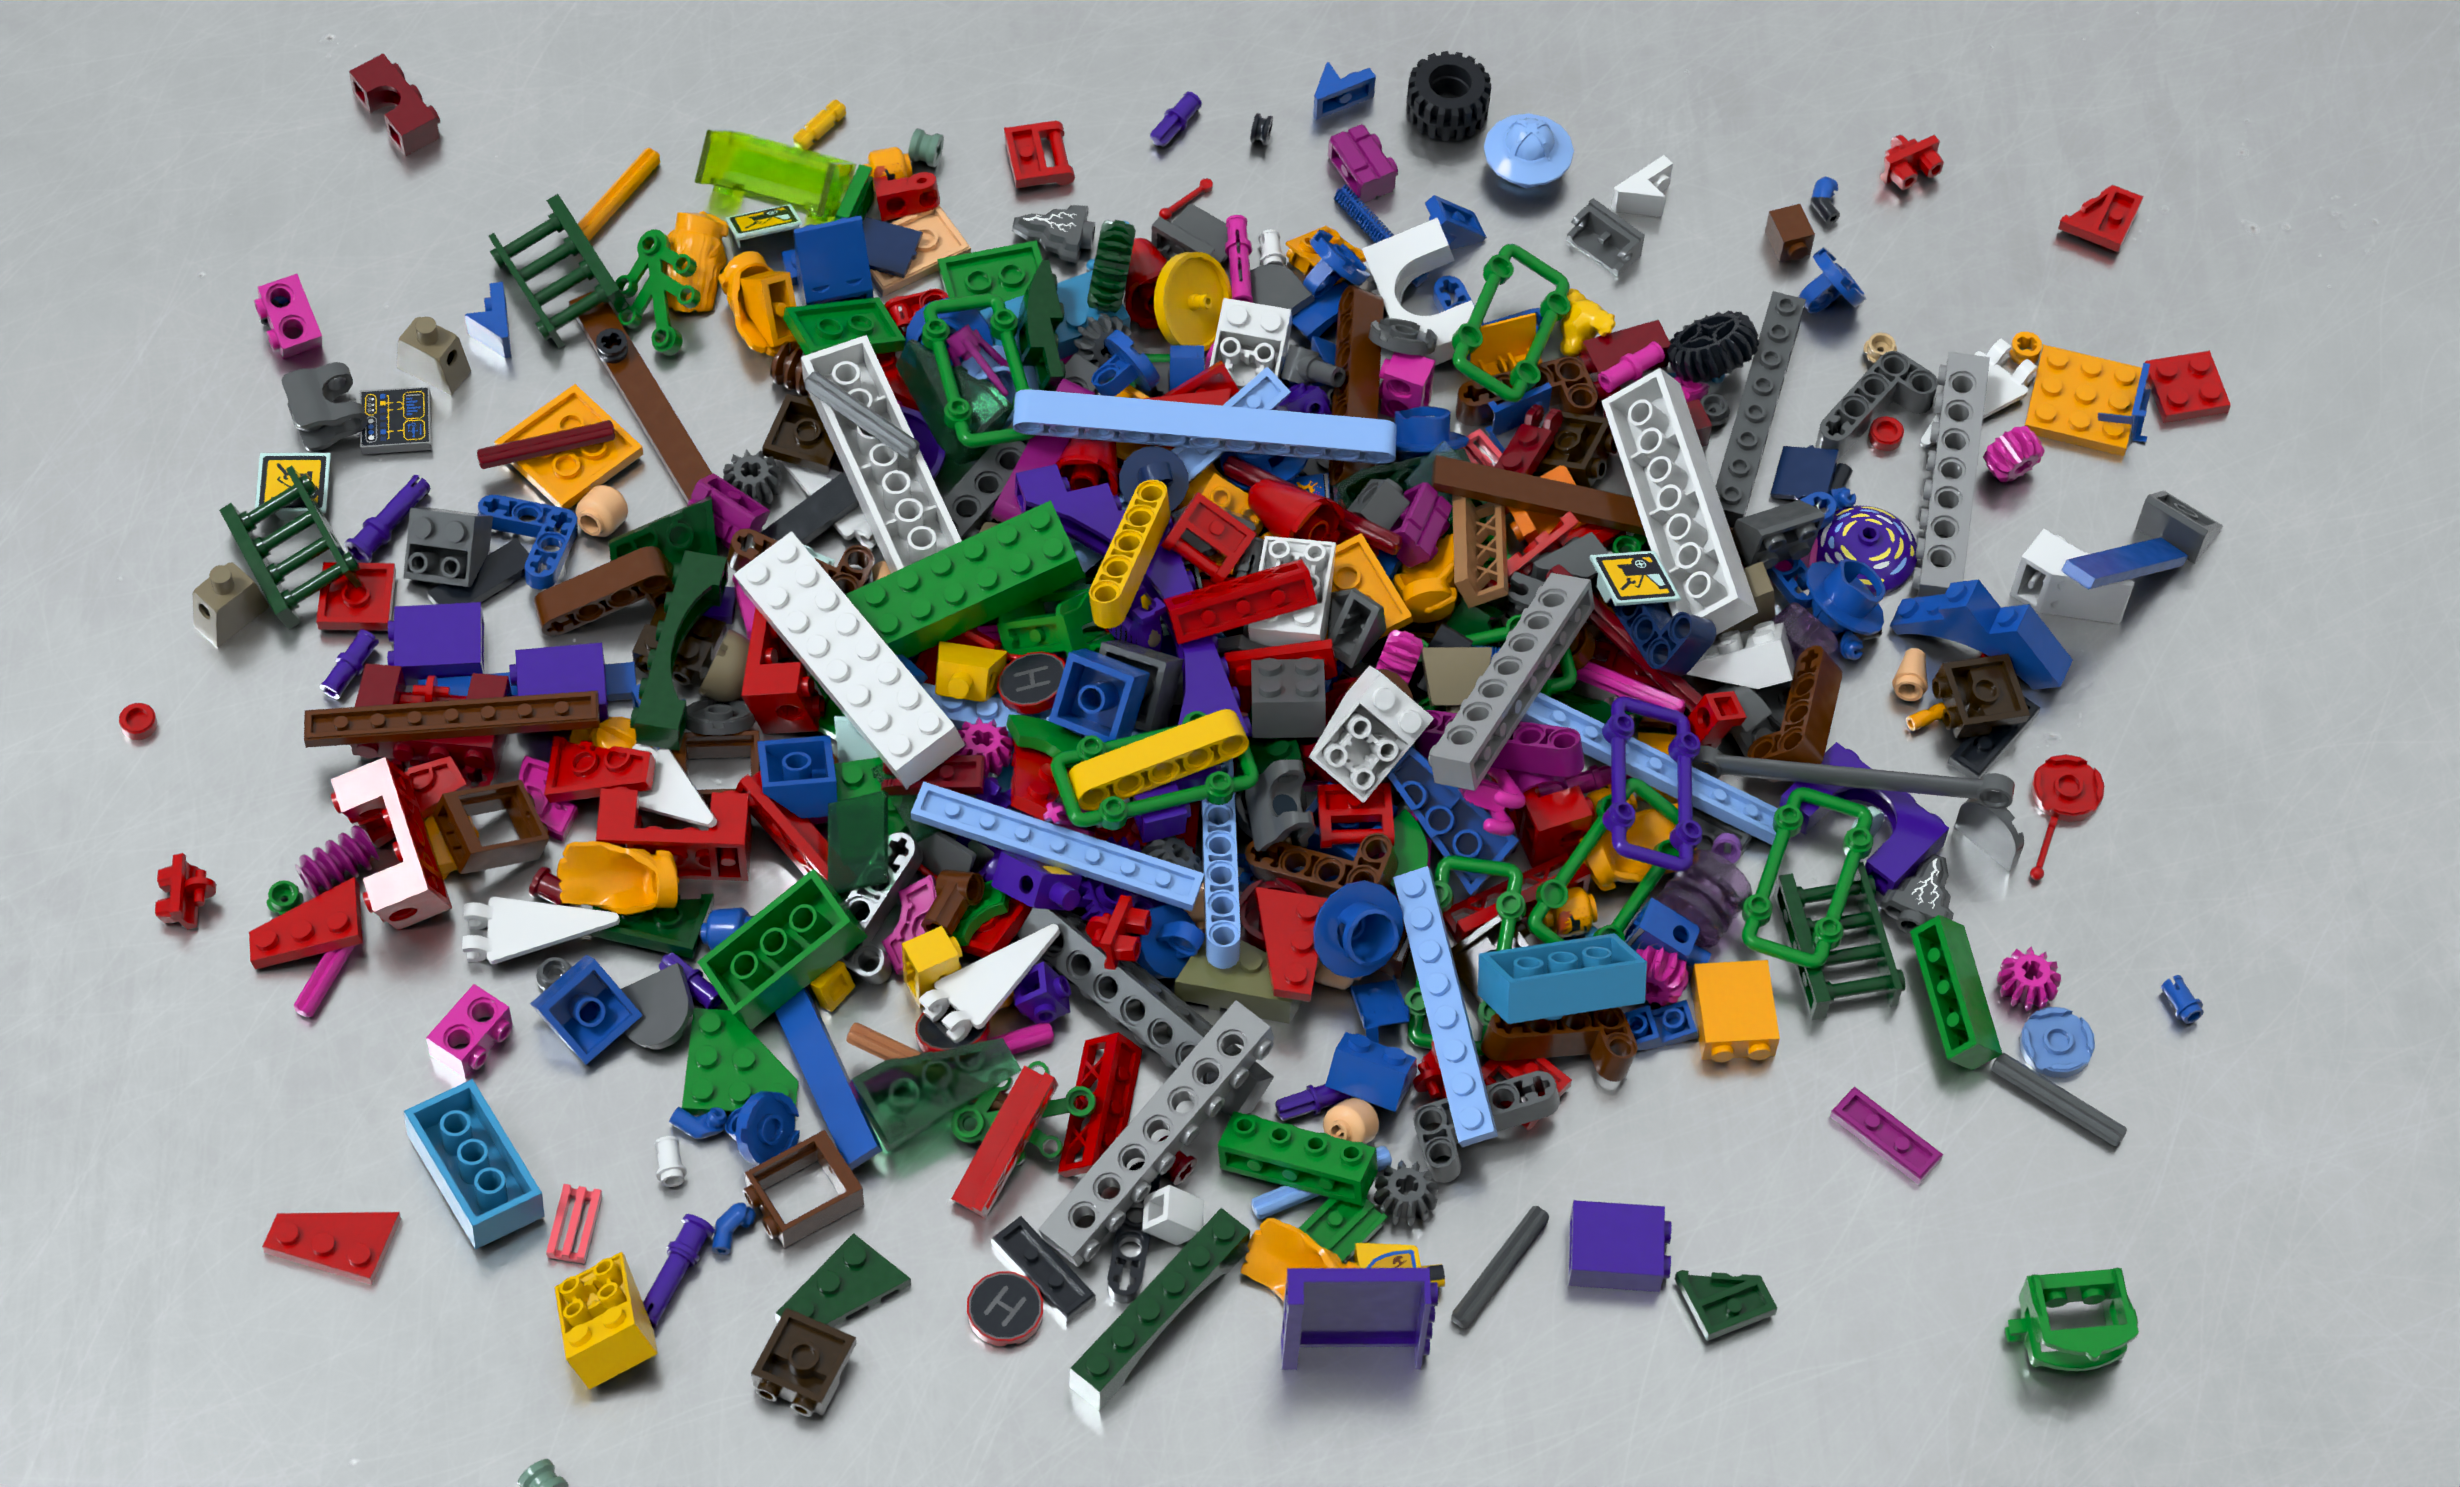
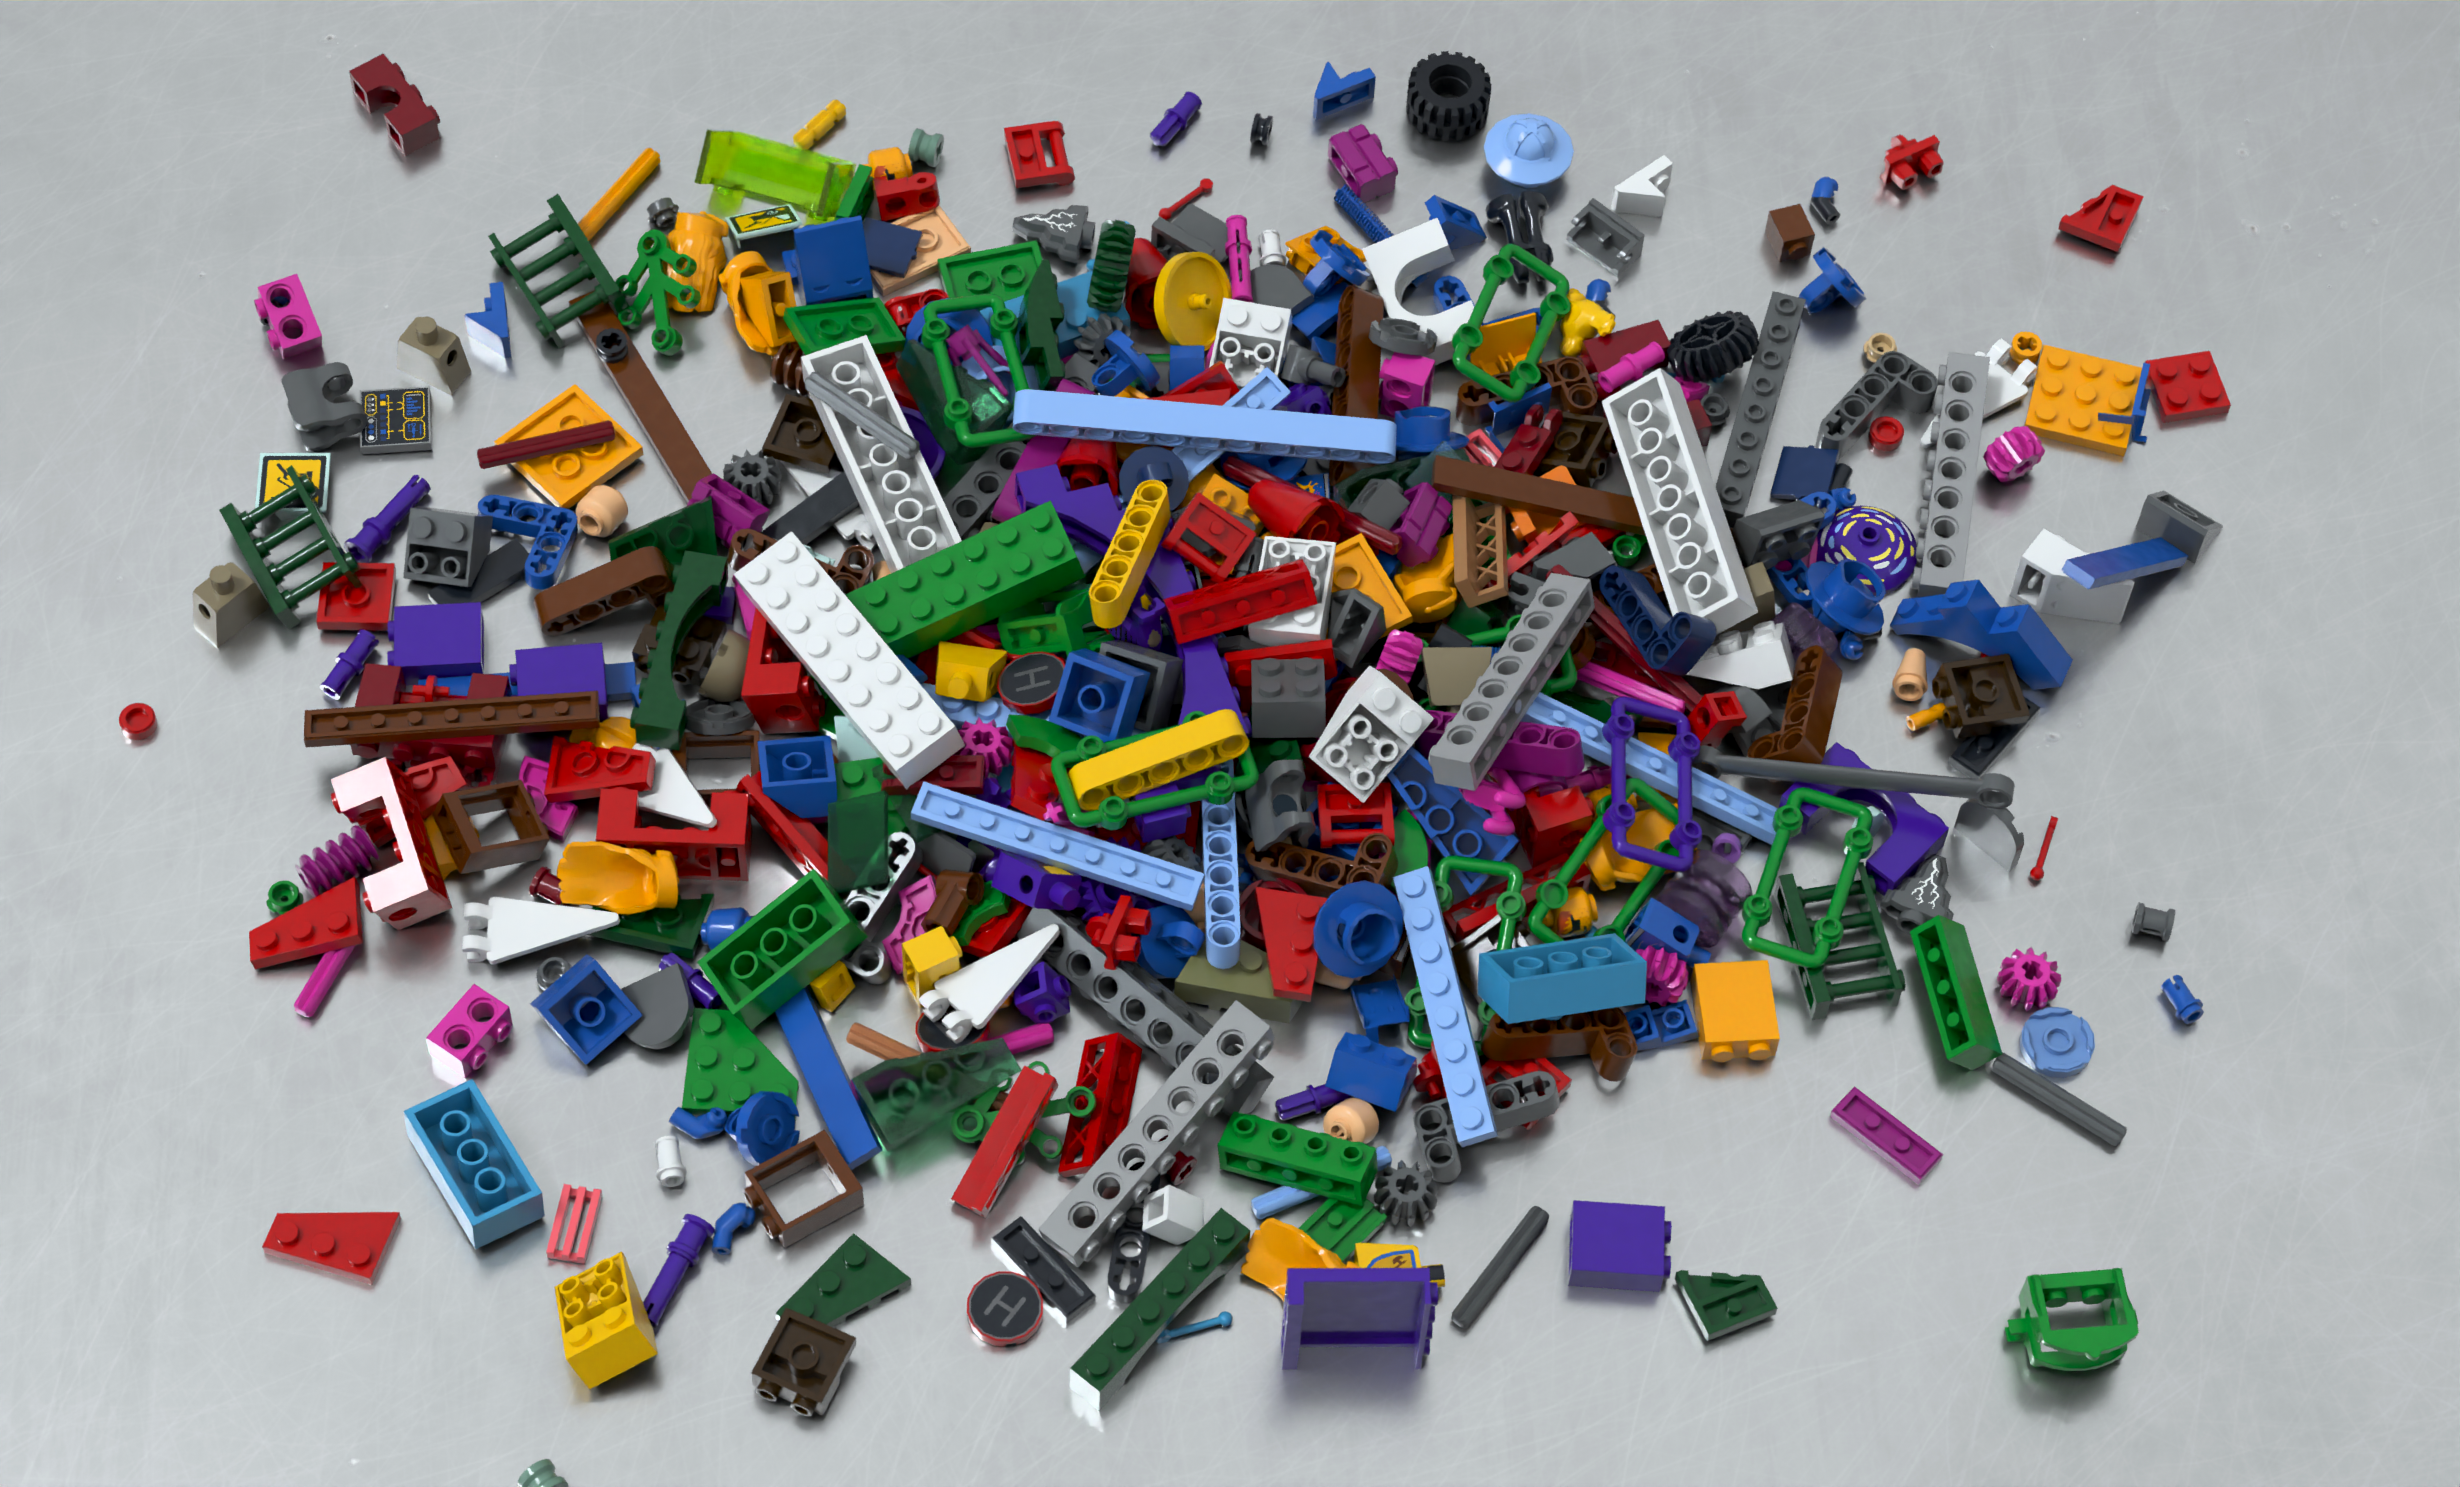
red hips [155,853,217,930] -> none
piece [1589,551,1681,606] -> none
red tile [2031,754,2105,822] -> none
none -> dark grey plate [647,198,679,227]
none -> dark azure hinge [1156,1311,1233,1343]
none -> black piece [1485,191,1554,284]
none -> blue arm [1586,279,1616,320]
none -> dark grey bush [2131,902,2175,942]

